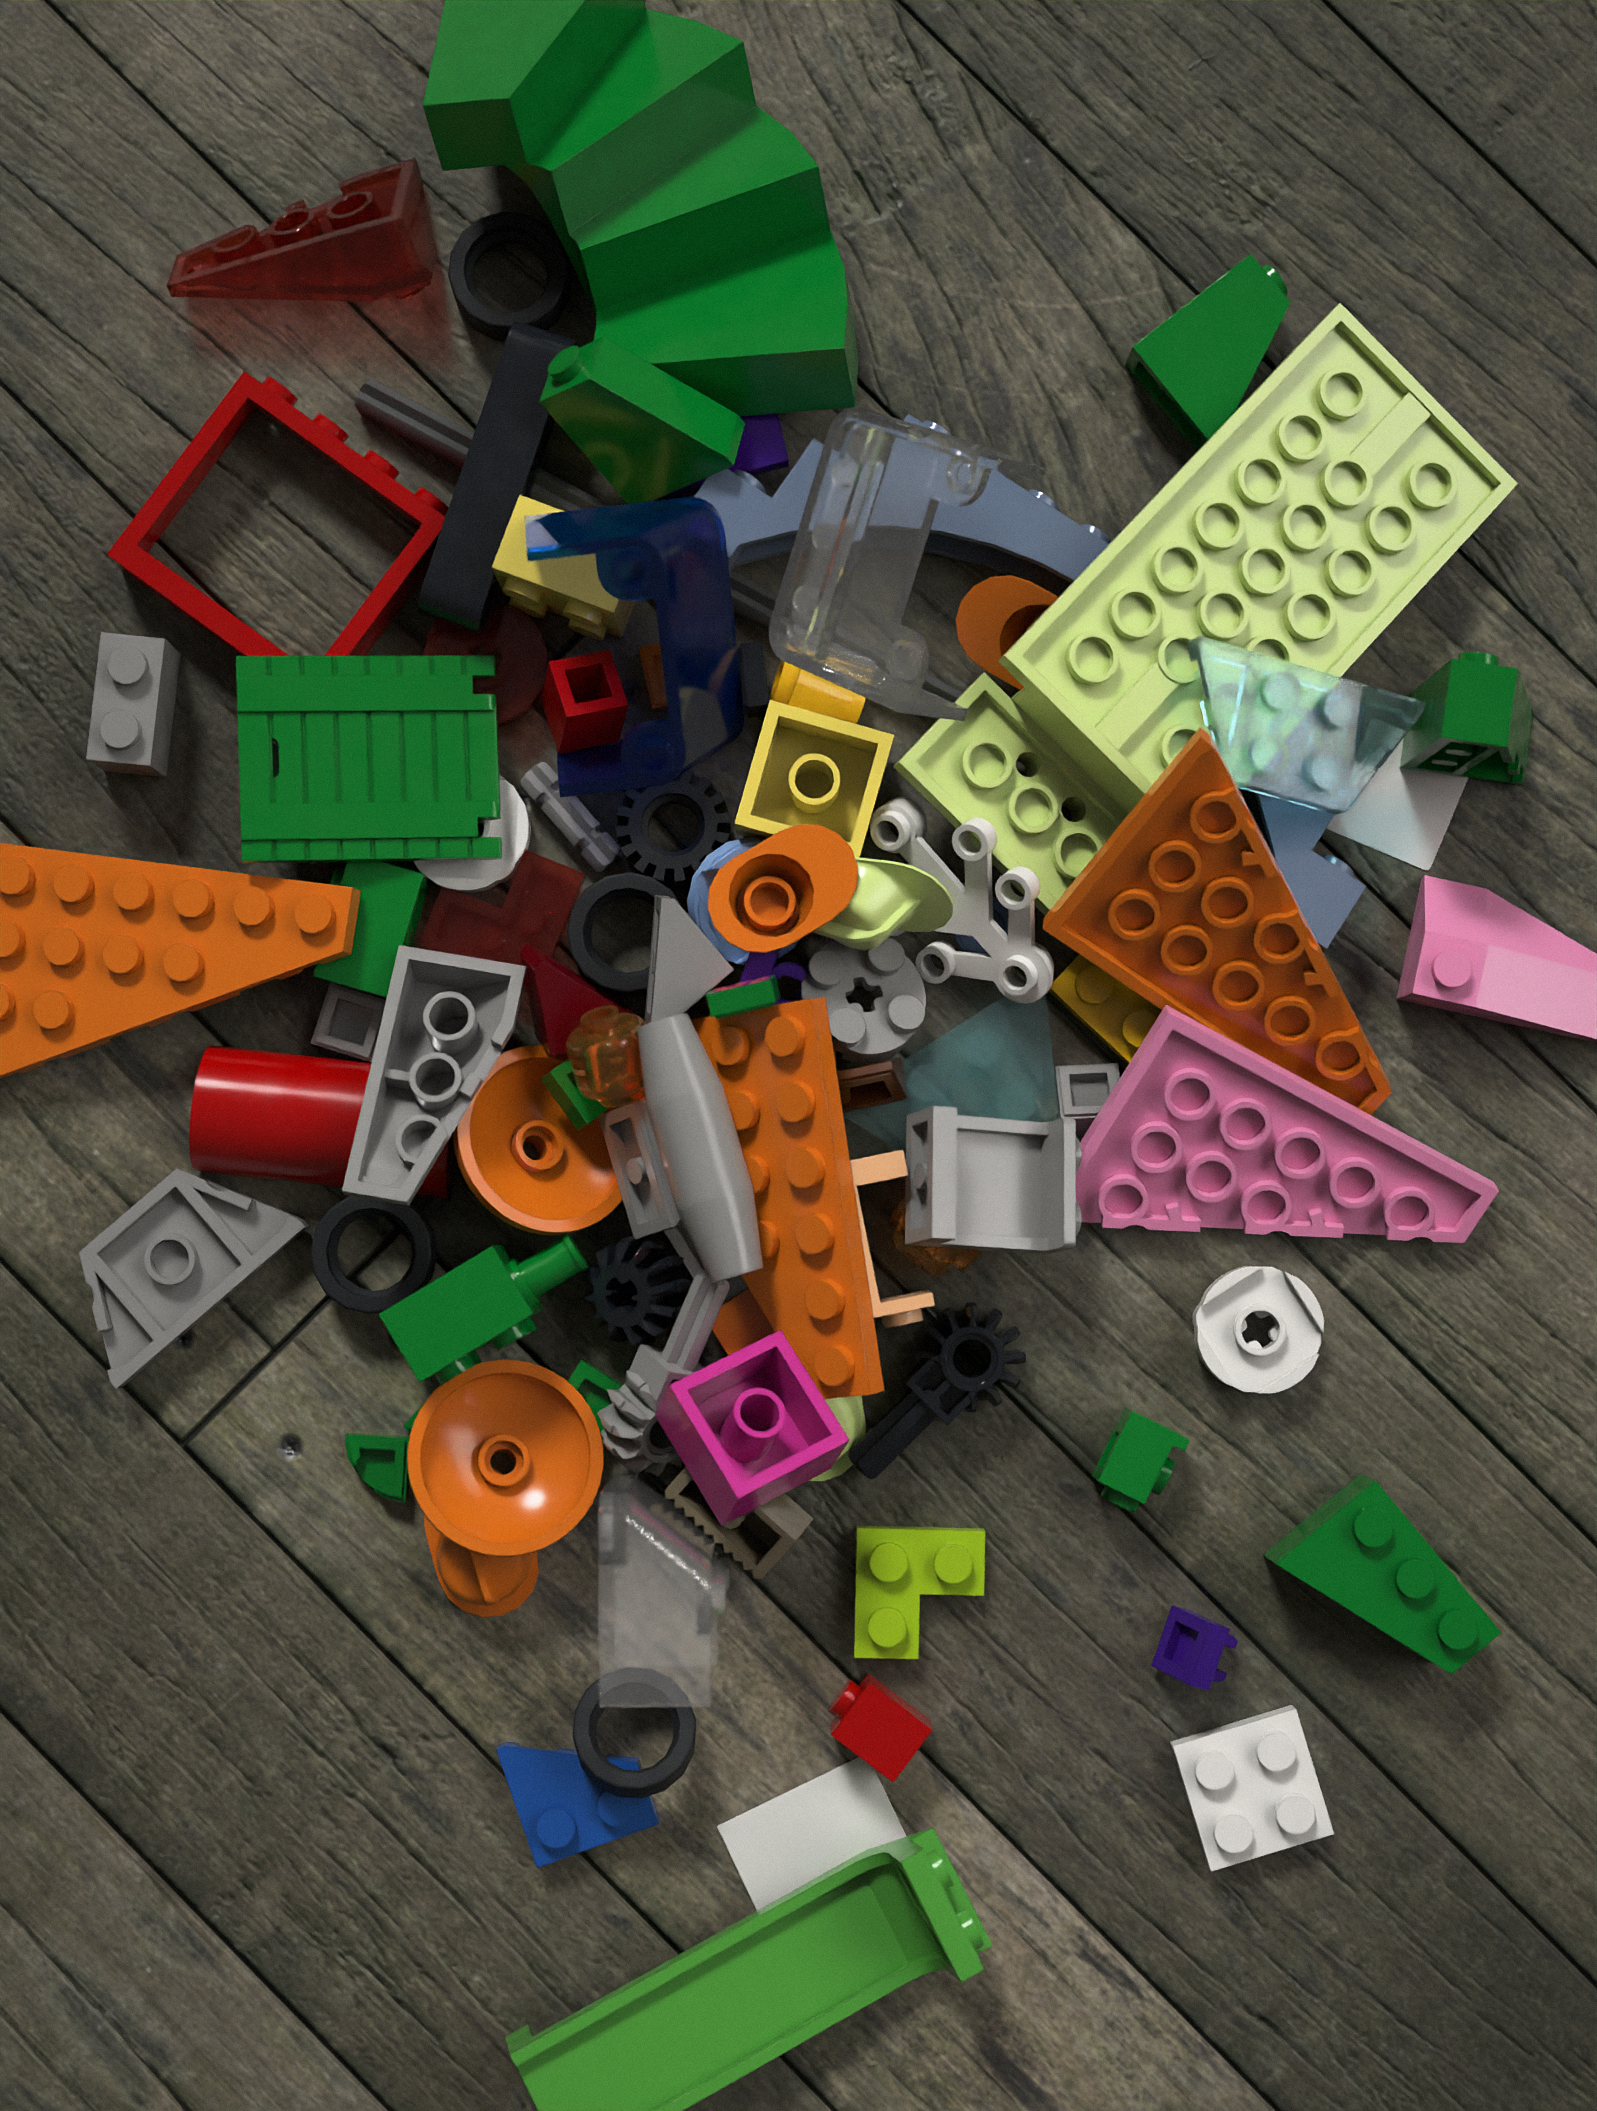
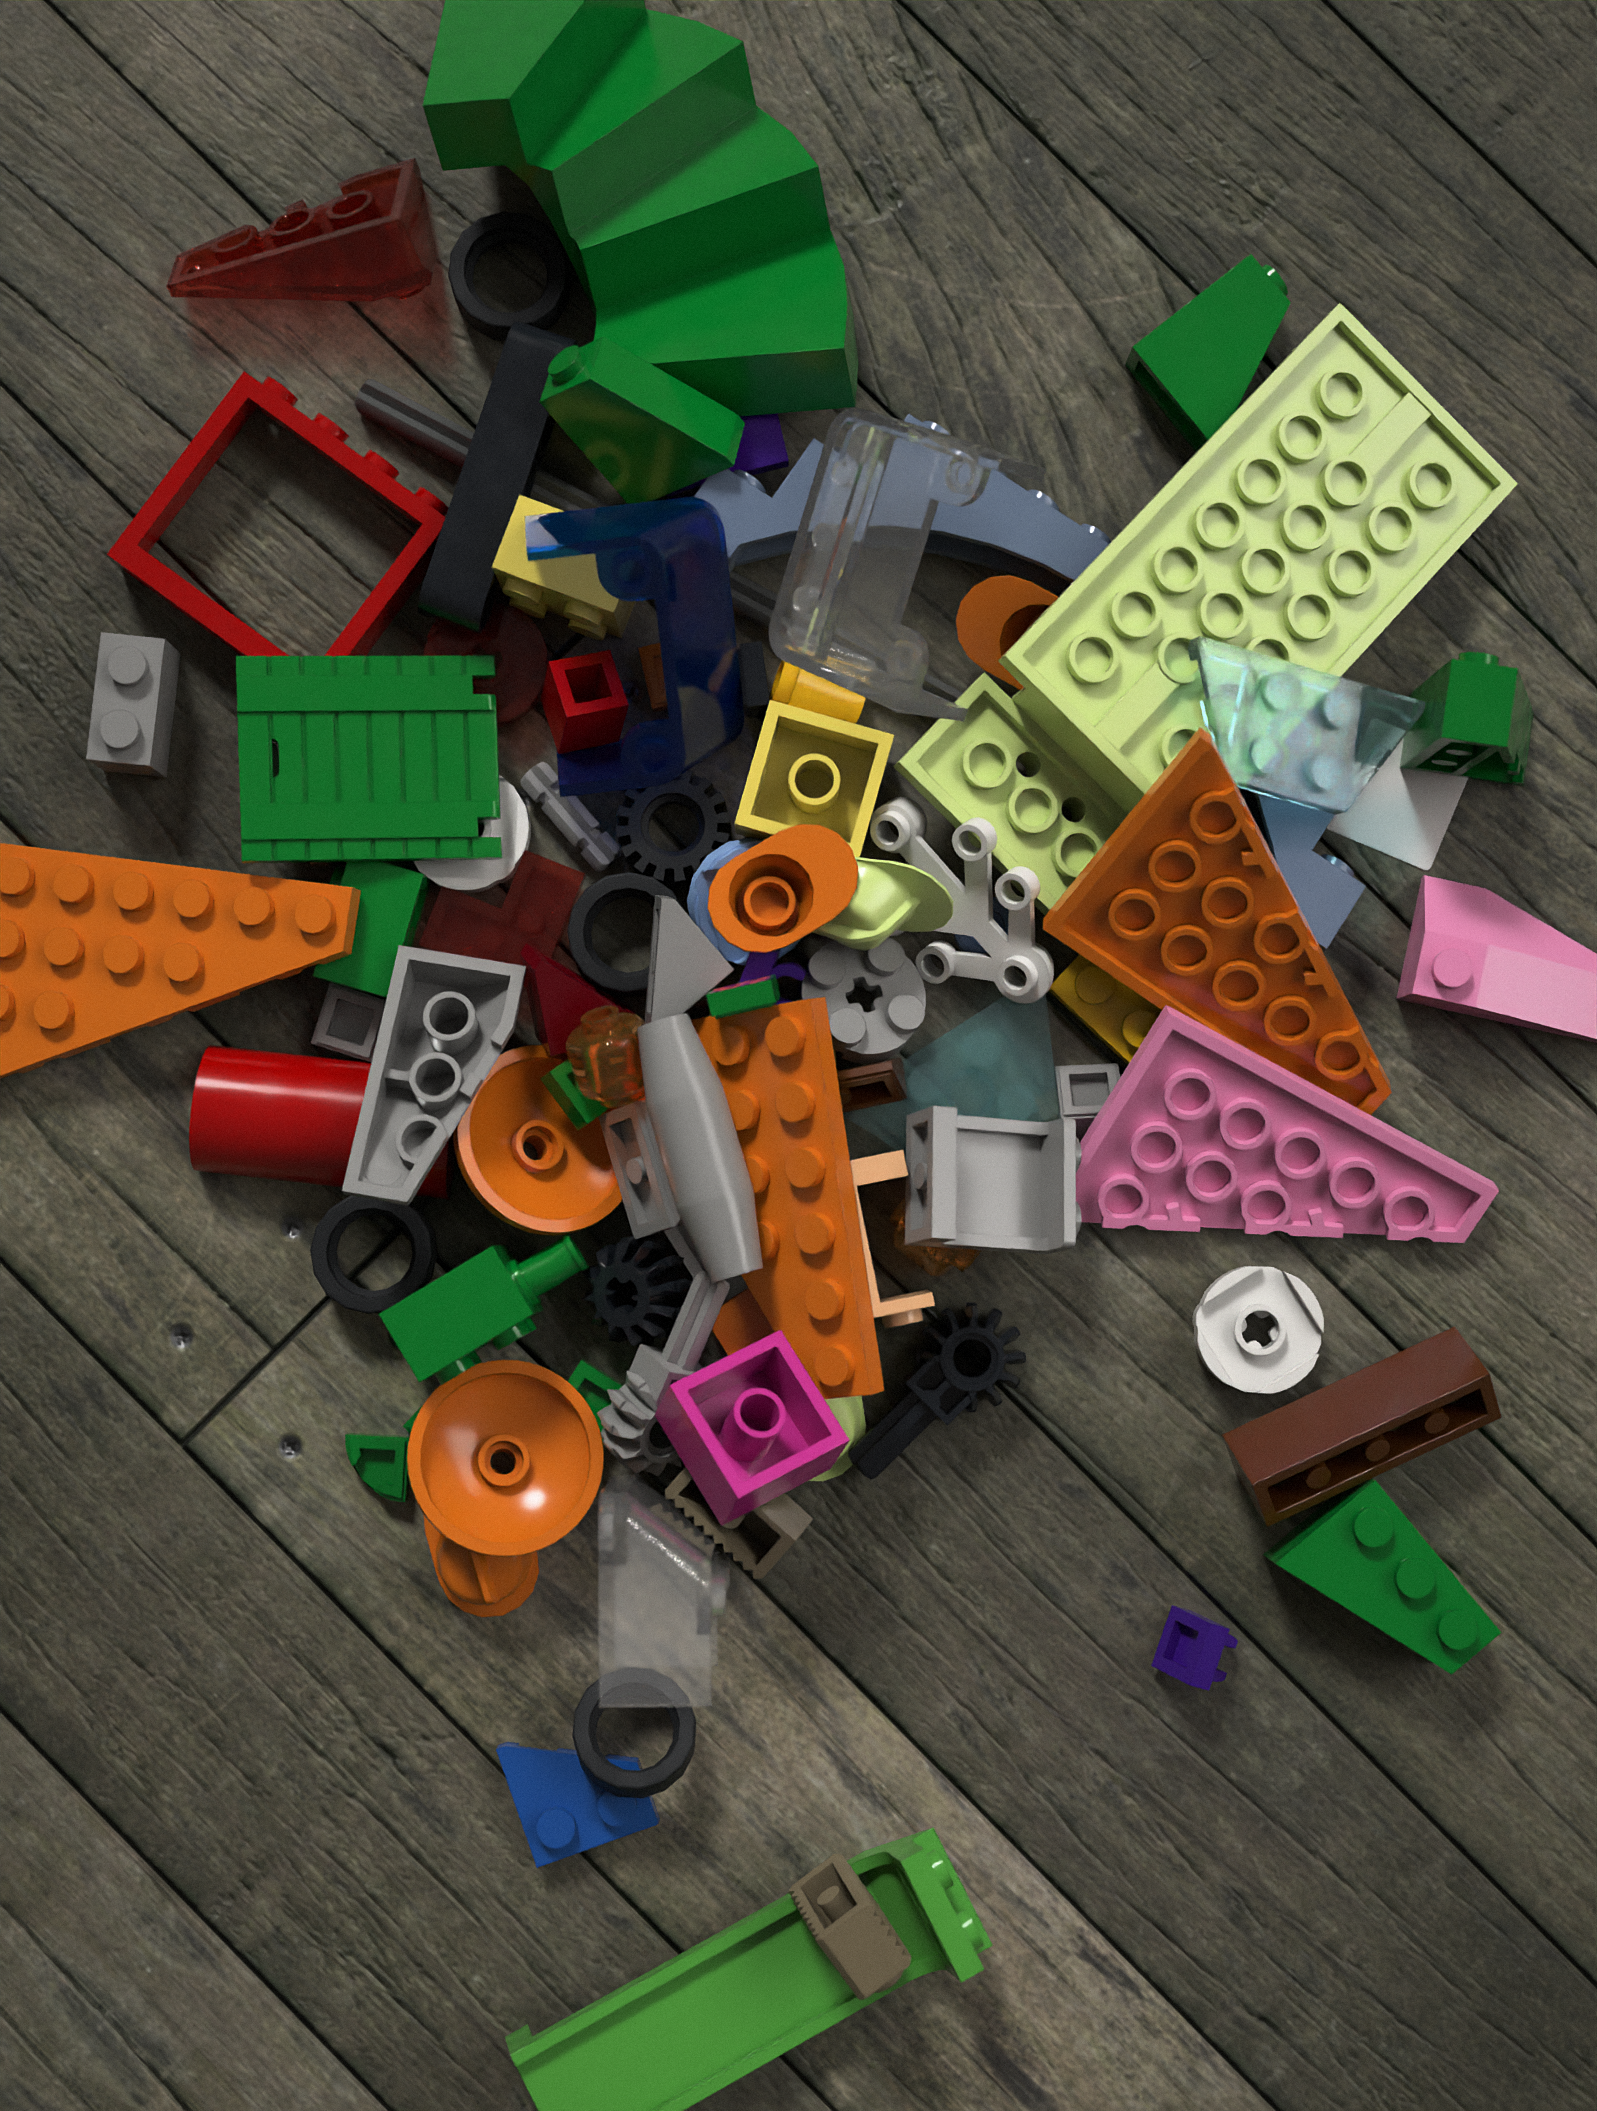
light grey wing [79,1168,309,1389] -> none
white sticker [717,1757,906,1911] -> none
red brick [828,1673,932,1783] -> none
lime plate [854,1526,985,1659] -> none
green brick [1091,1407,1190,1513] -> none
white plate [1170,1705,1334,1872] -> none
none -> dark tan brick [788,1854,912,2000]
none -> reddish brown brick [1222,1326,1502,1527]

